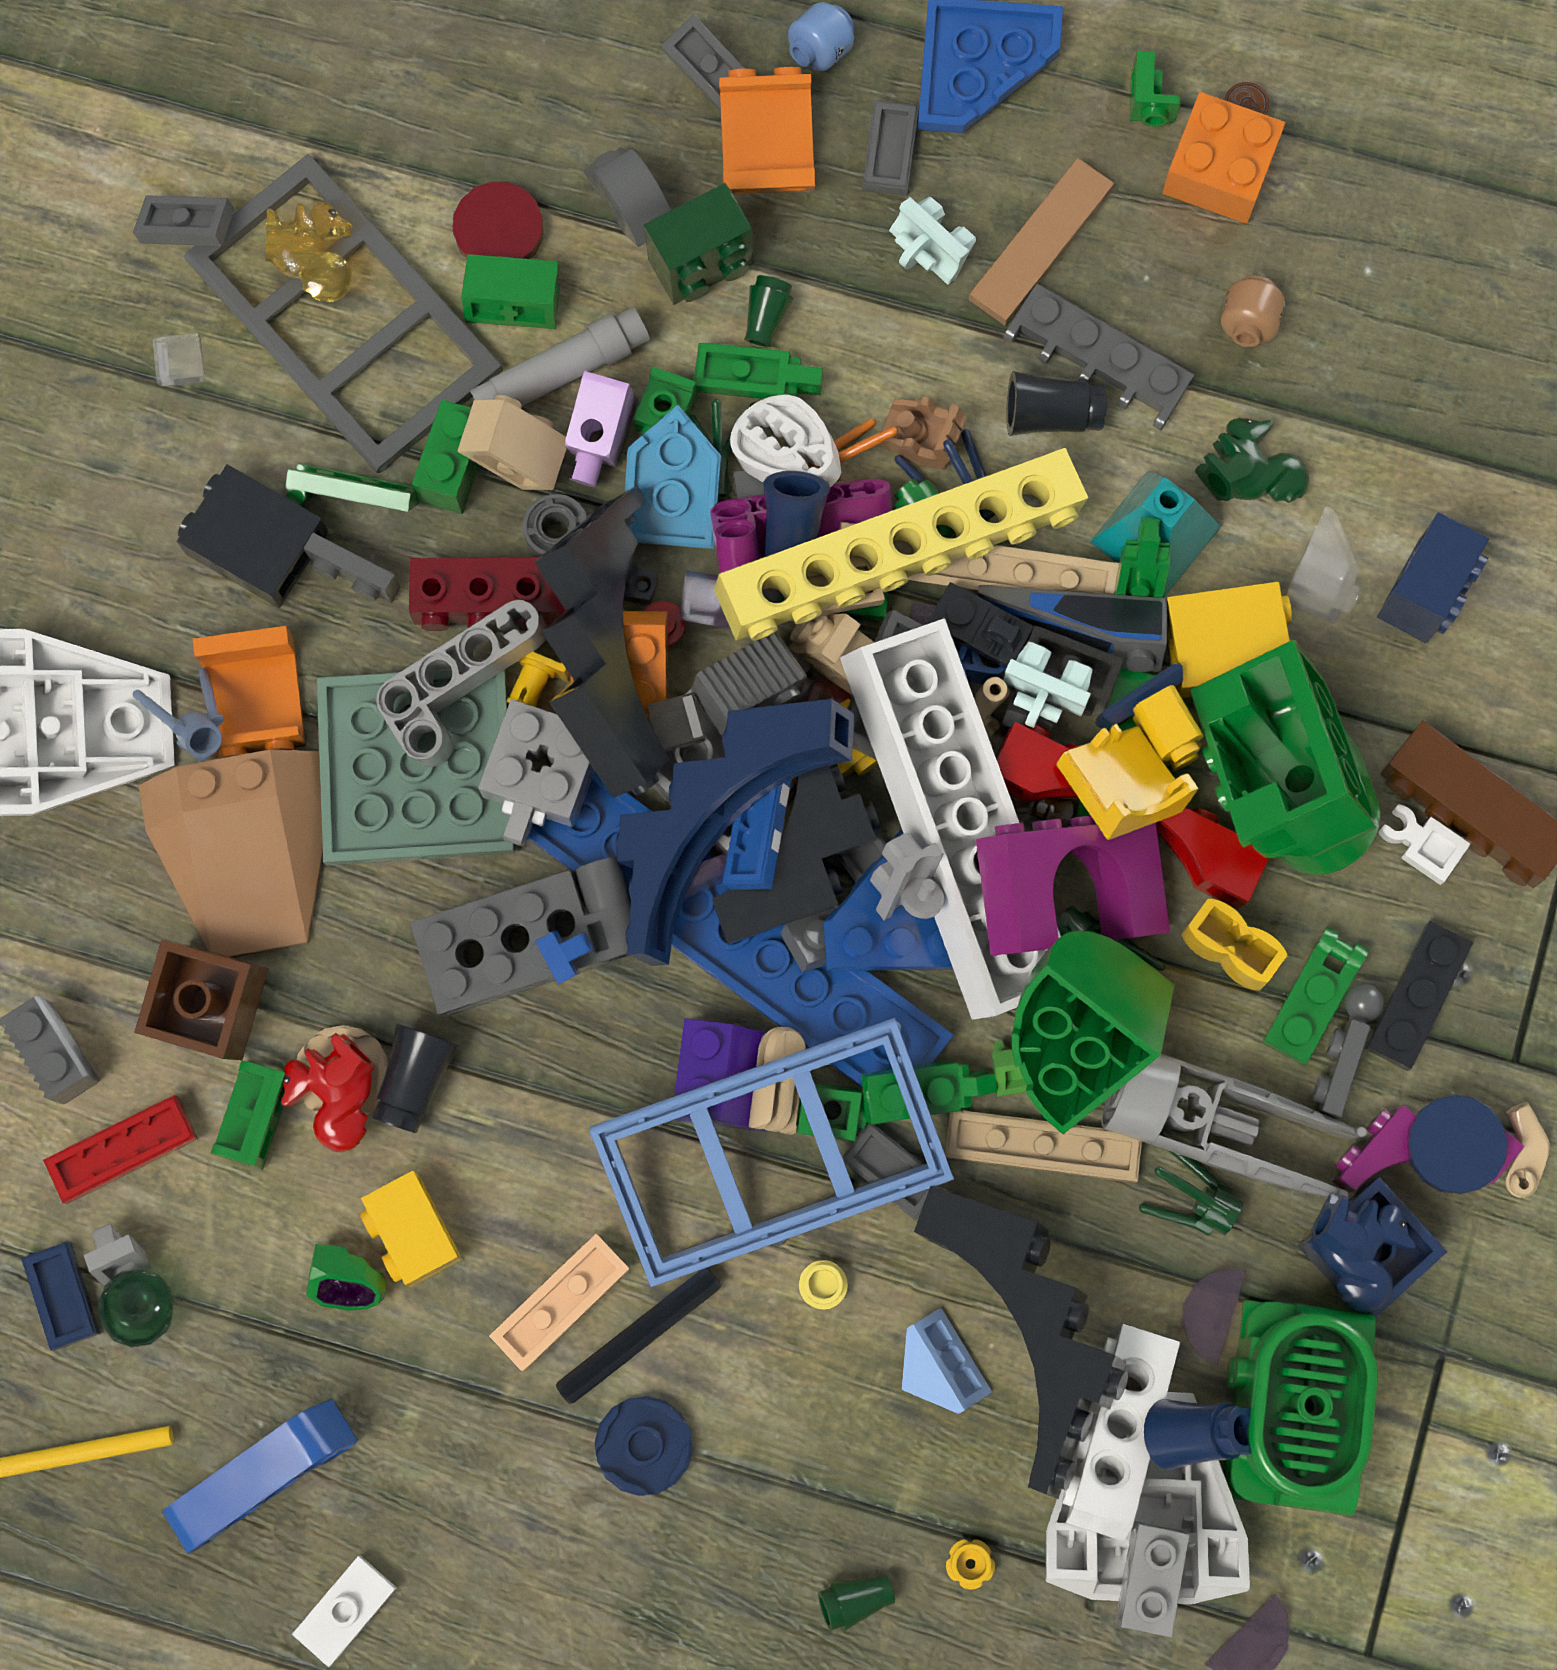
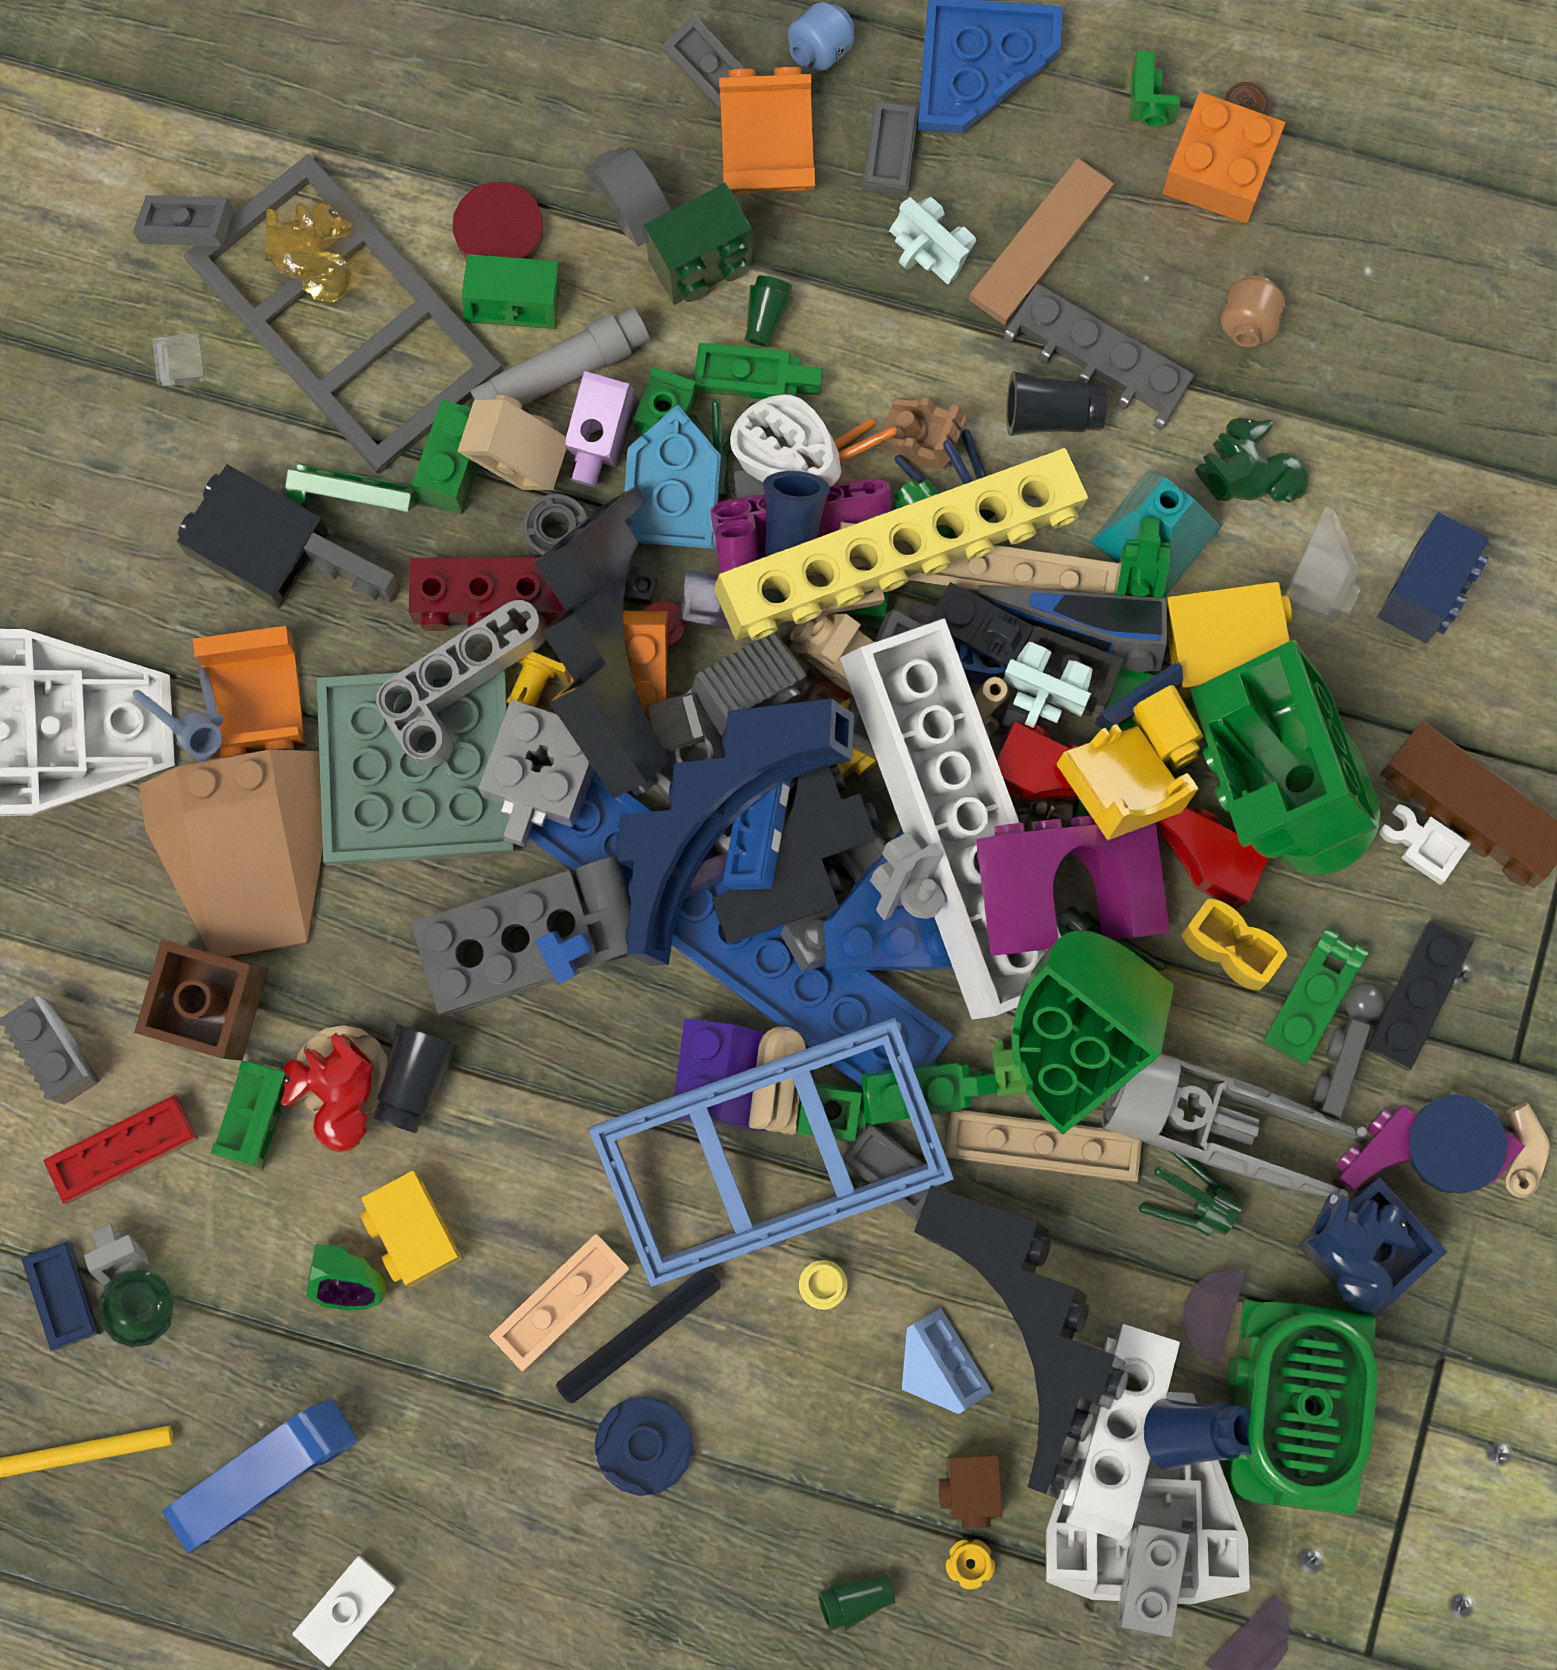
none -> reddish brown brick [938,1455,1003,1528]

